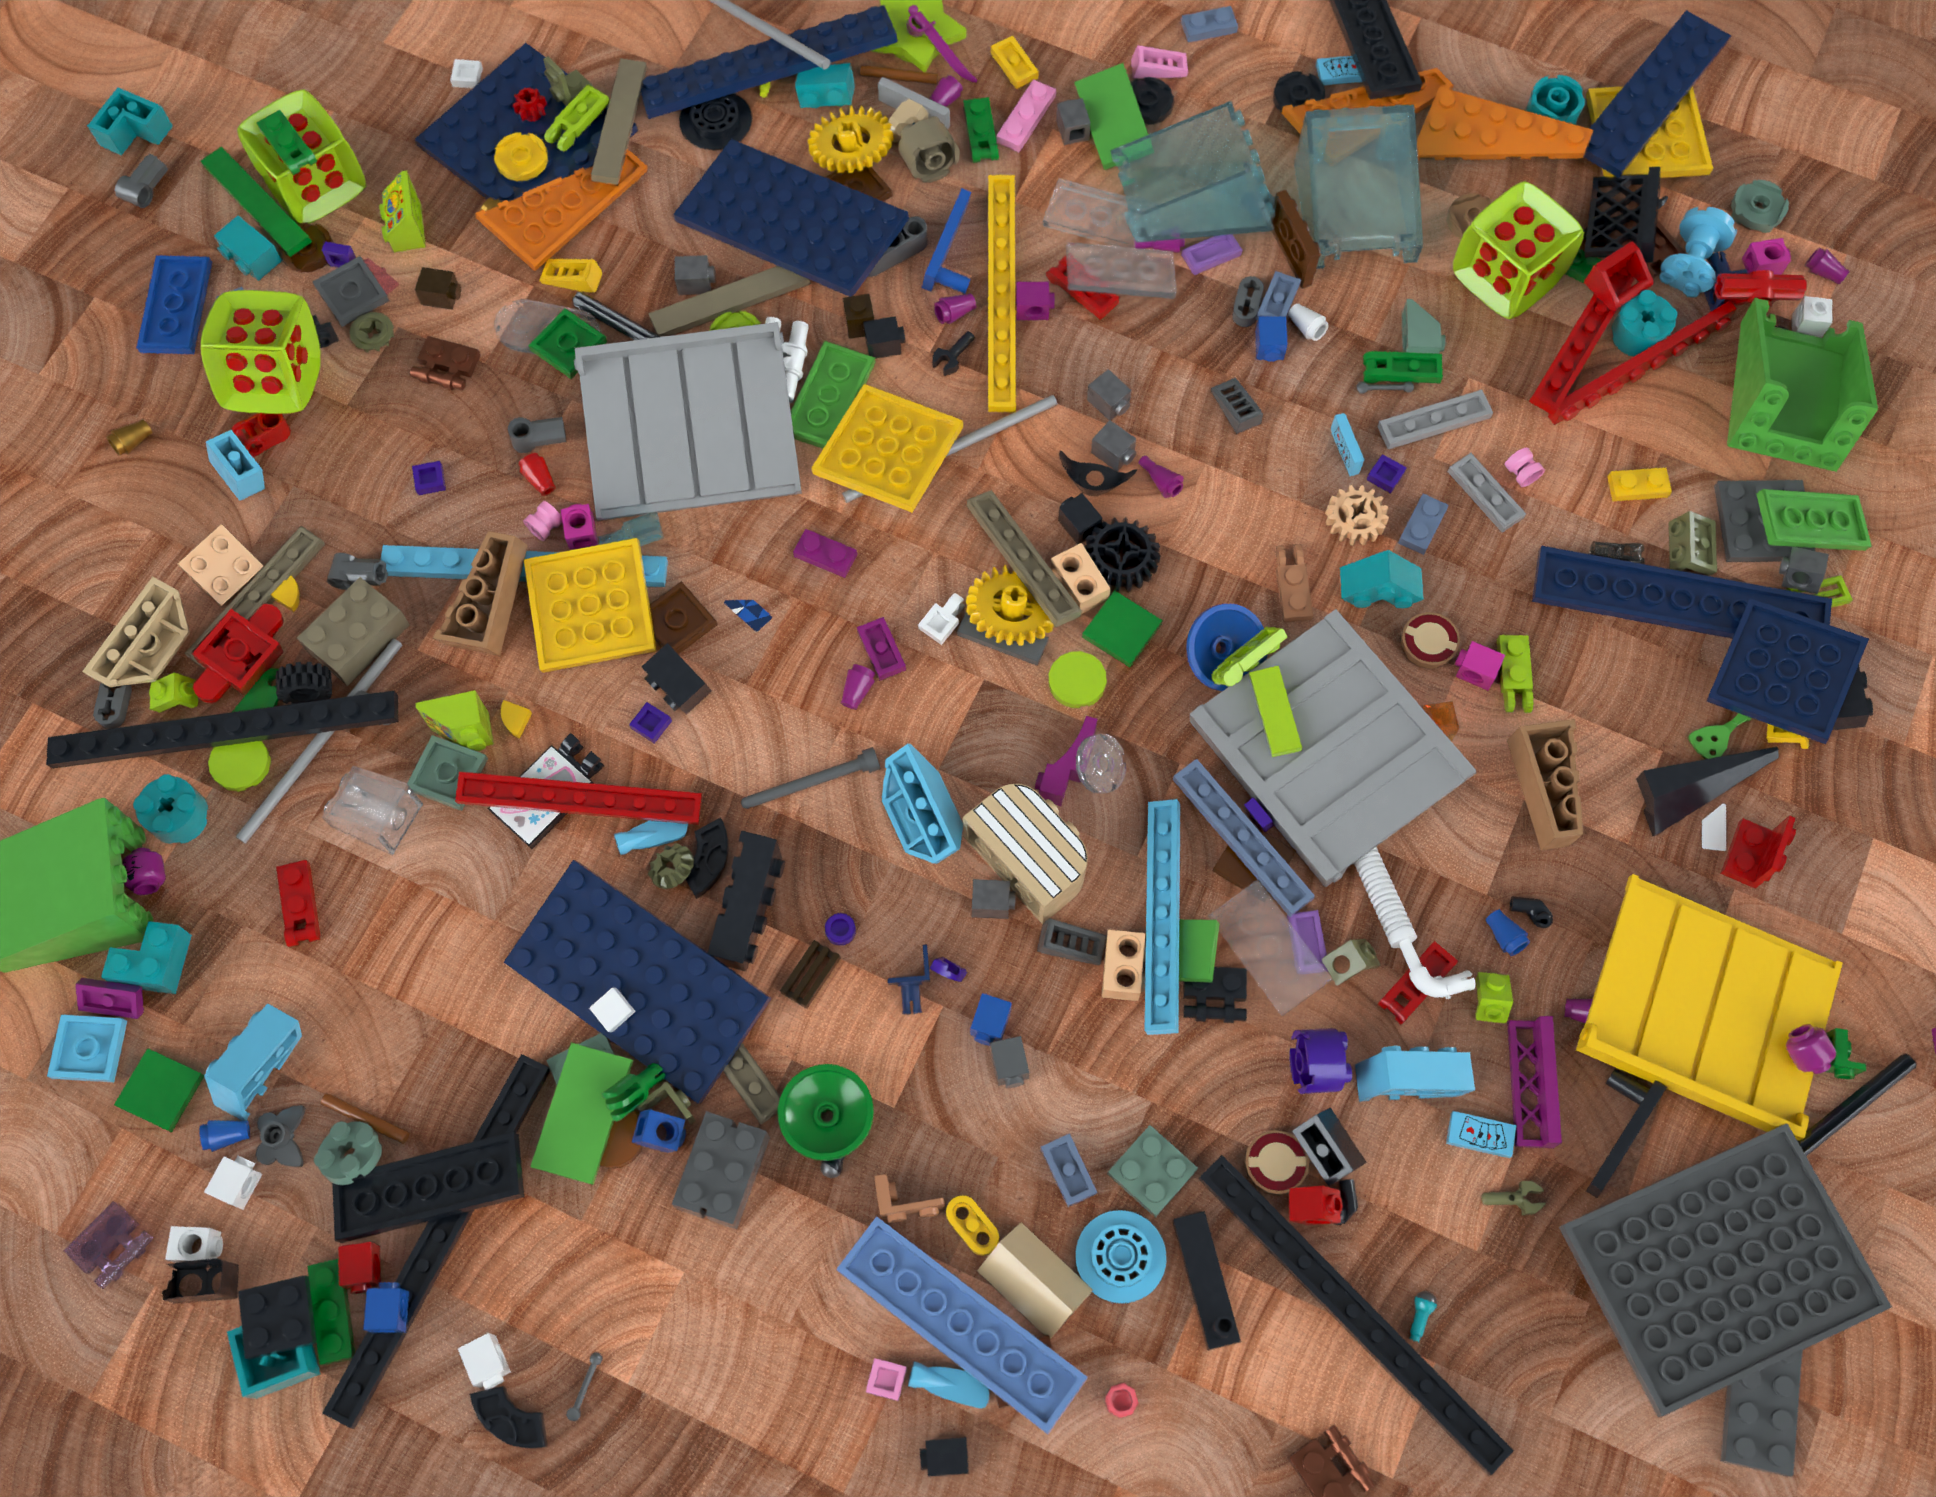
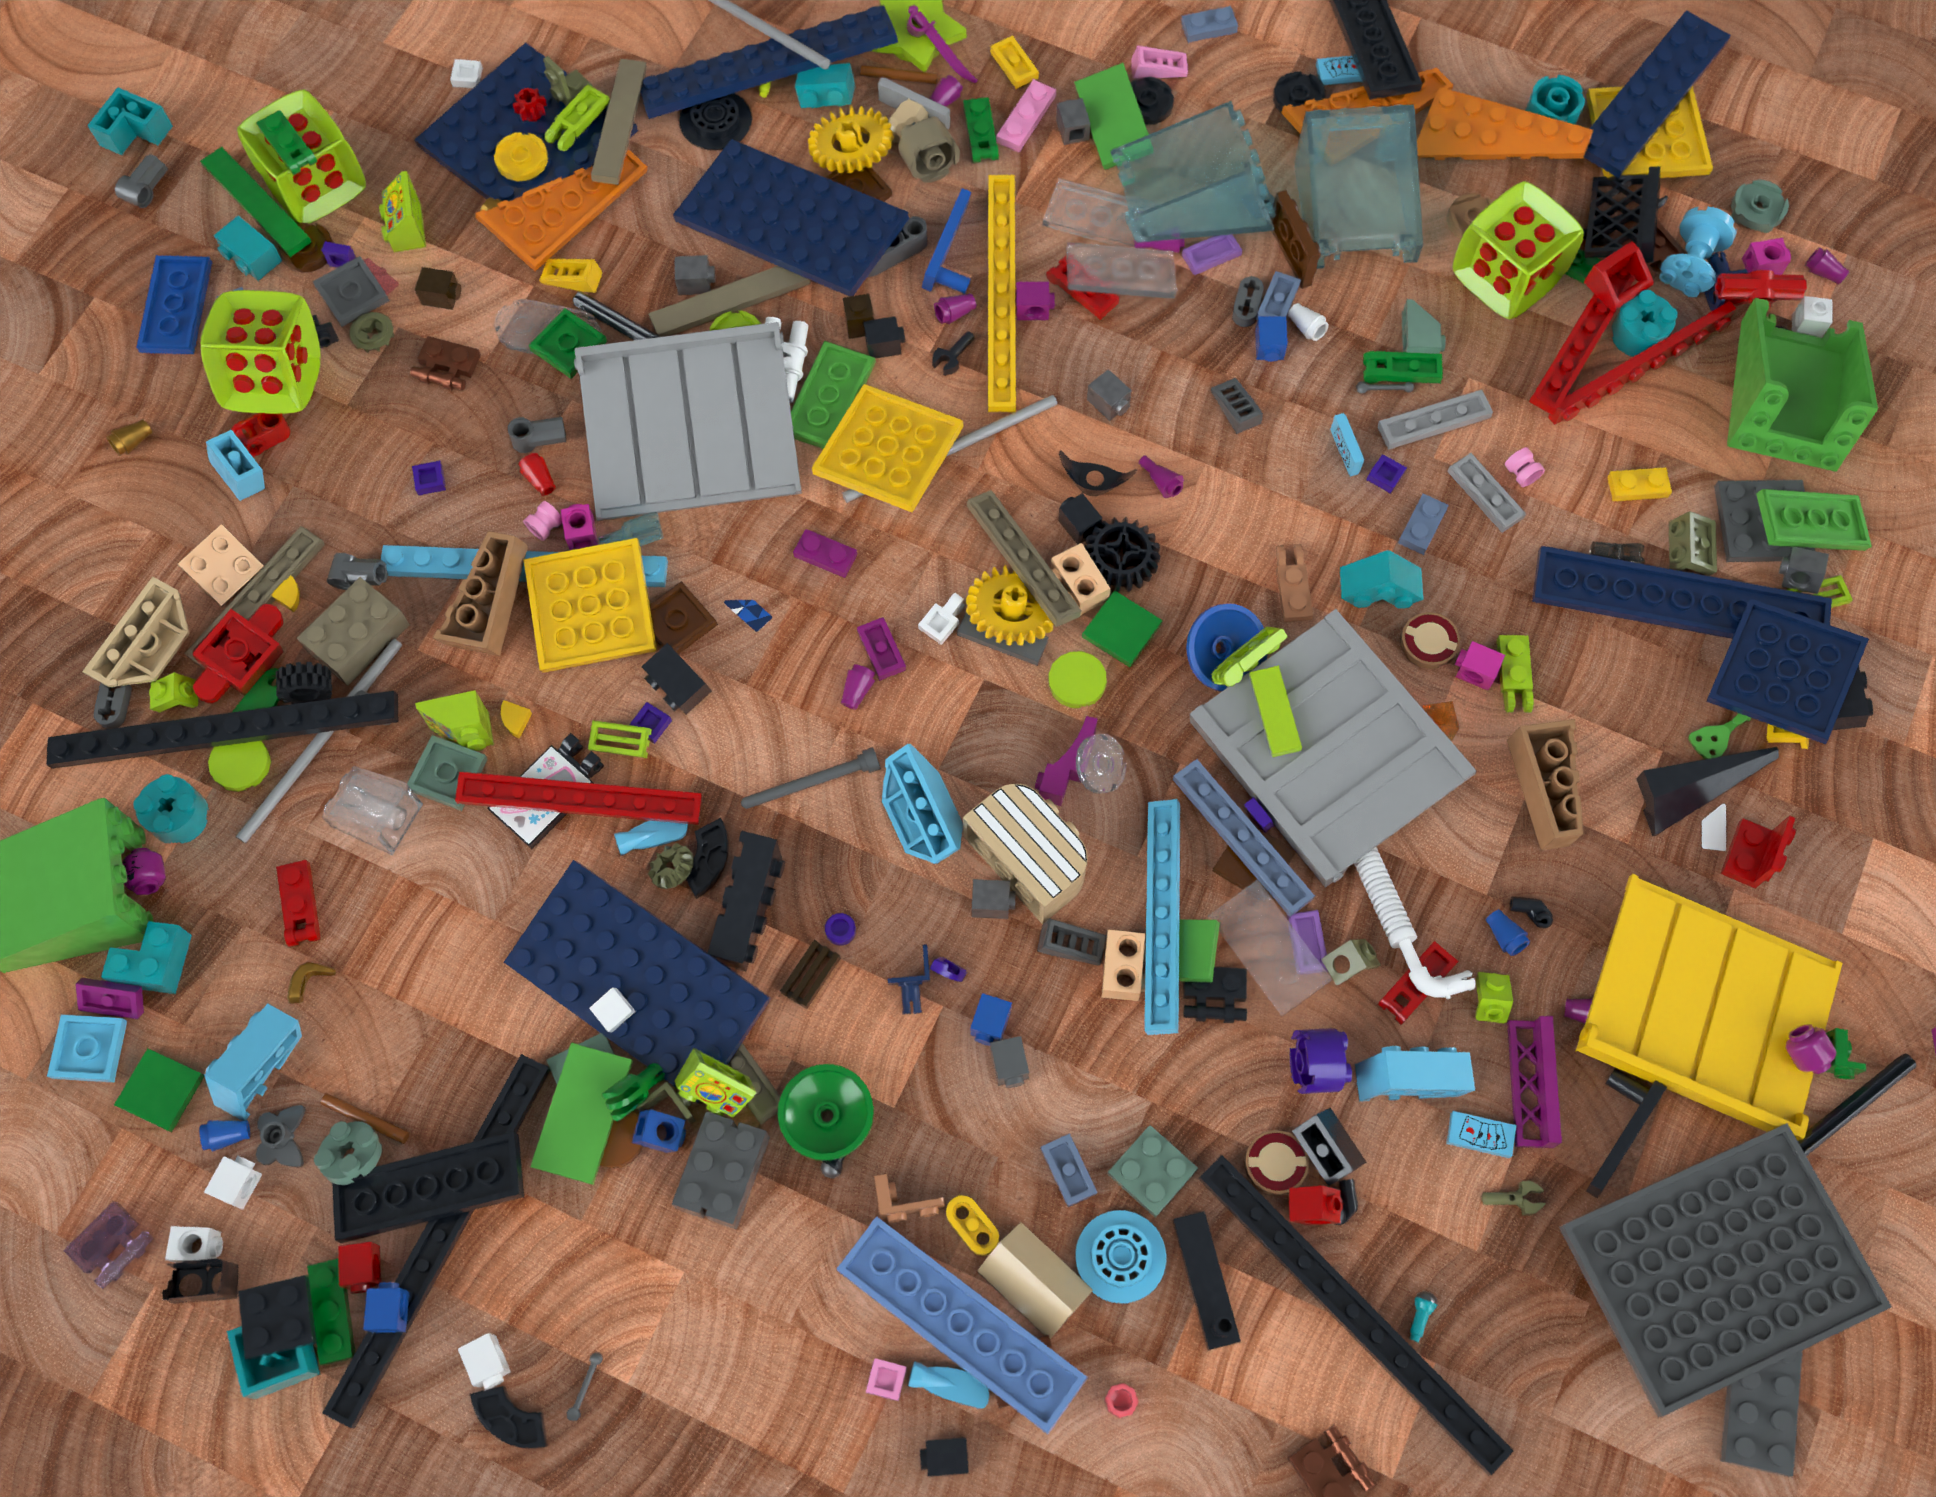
flat silver brick [1091,420,1136,471] -> none
light nougat gear [1325,485,1389,546] -> none
none -> pearl gold hair [287,962,336,1004]
none -> lime tile [588,720,652,758]
none -> lime slope [675,1048,756,1117]

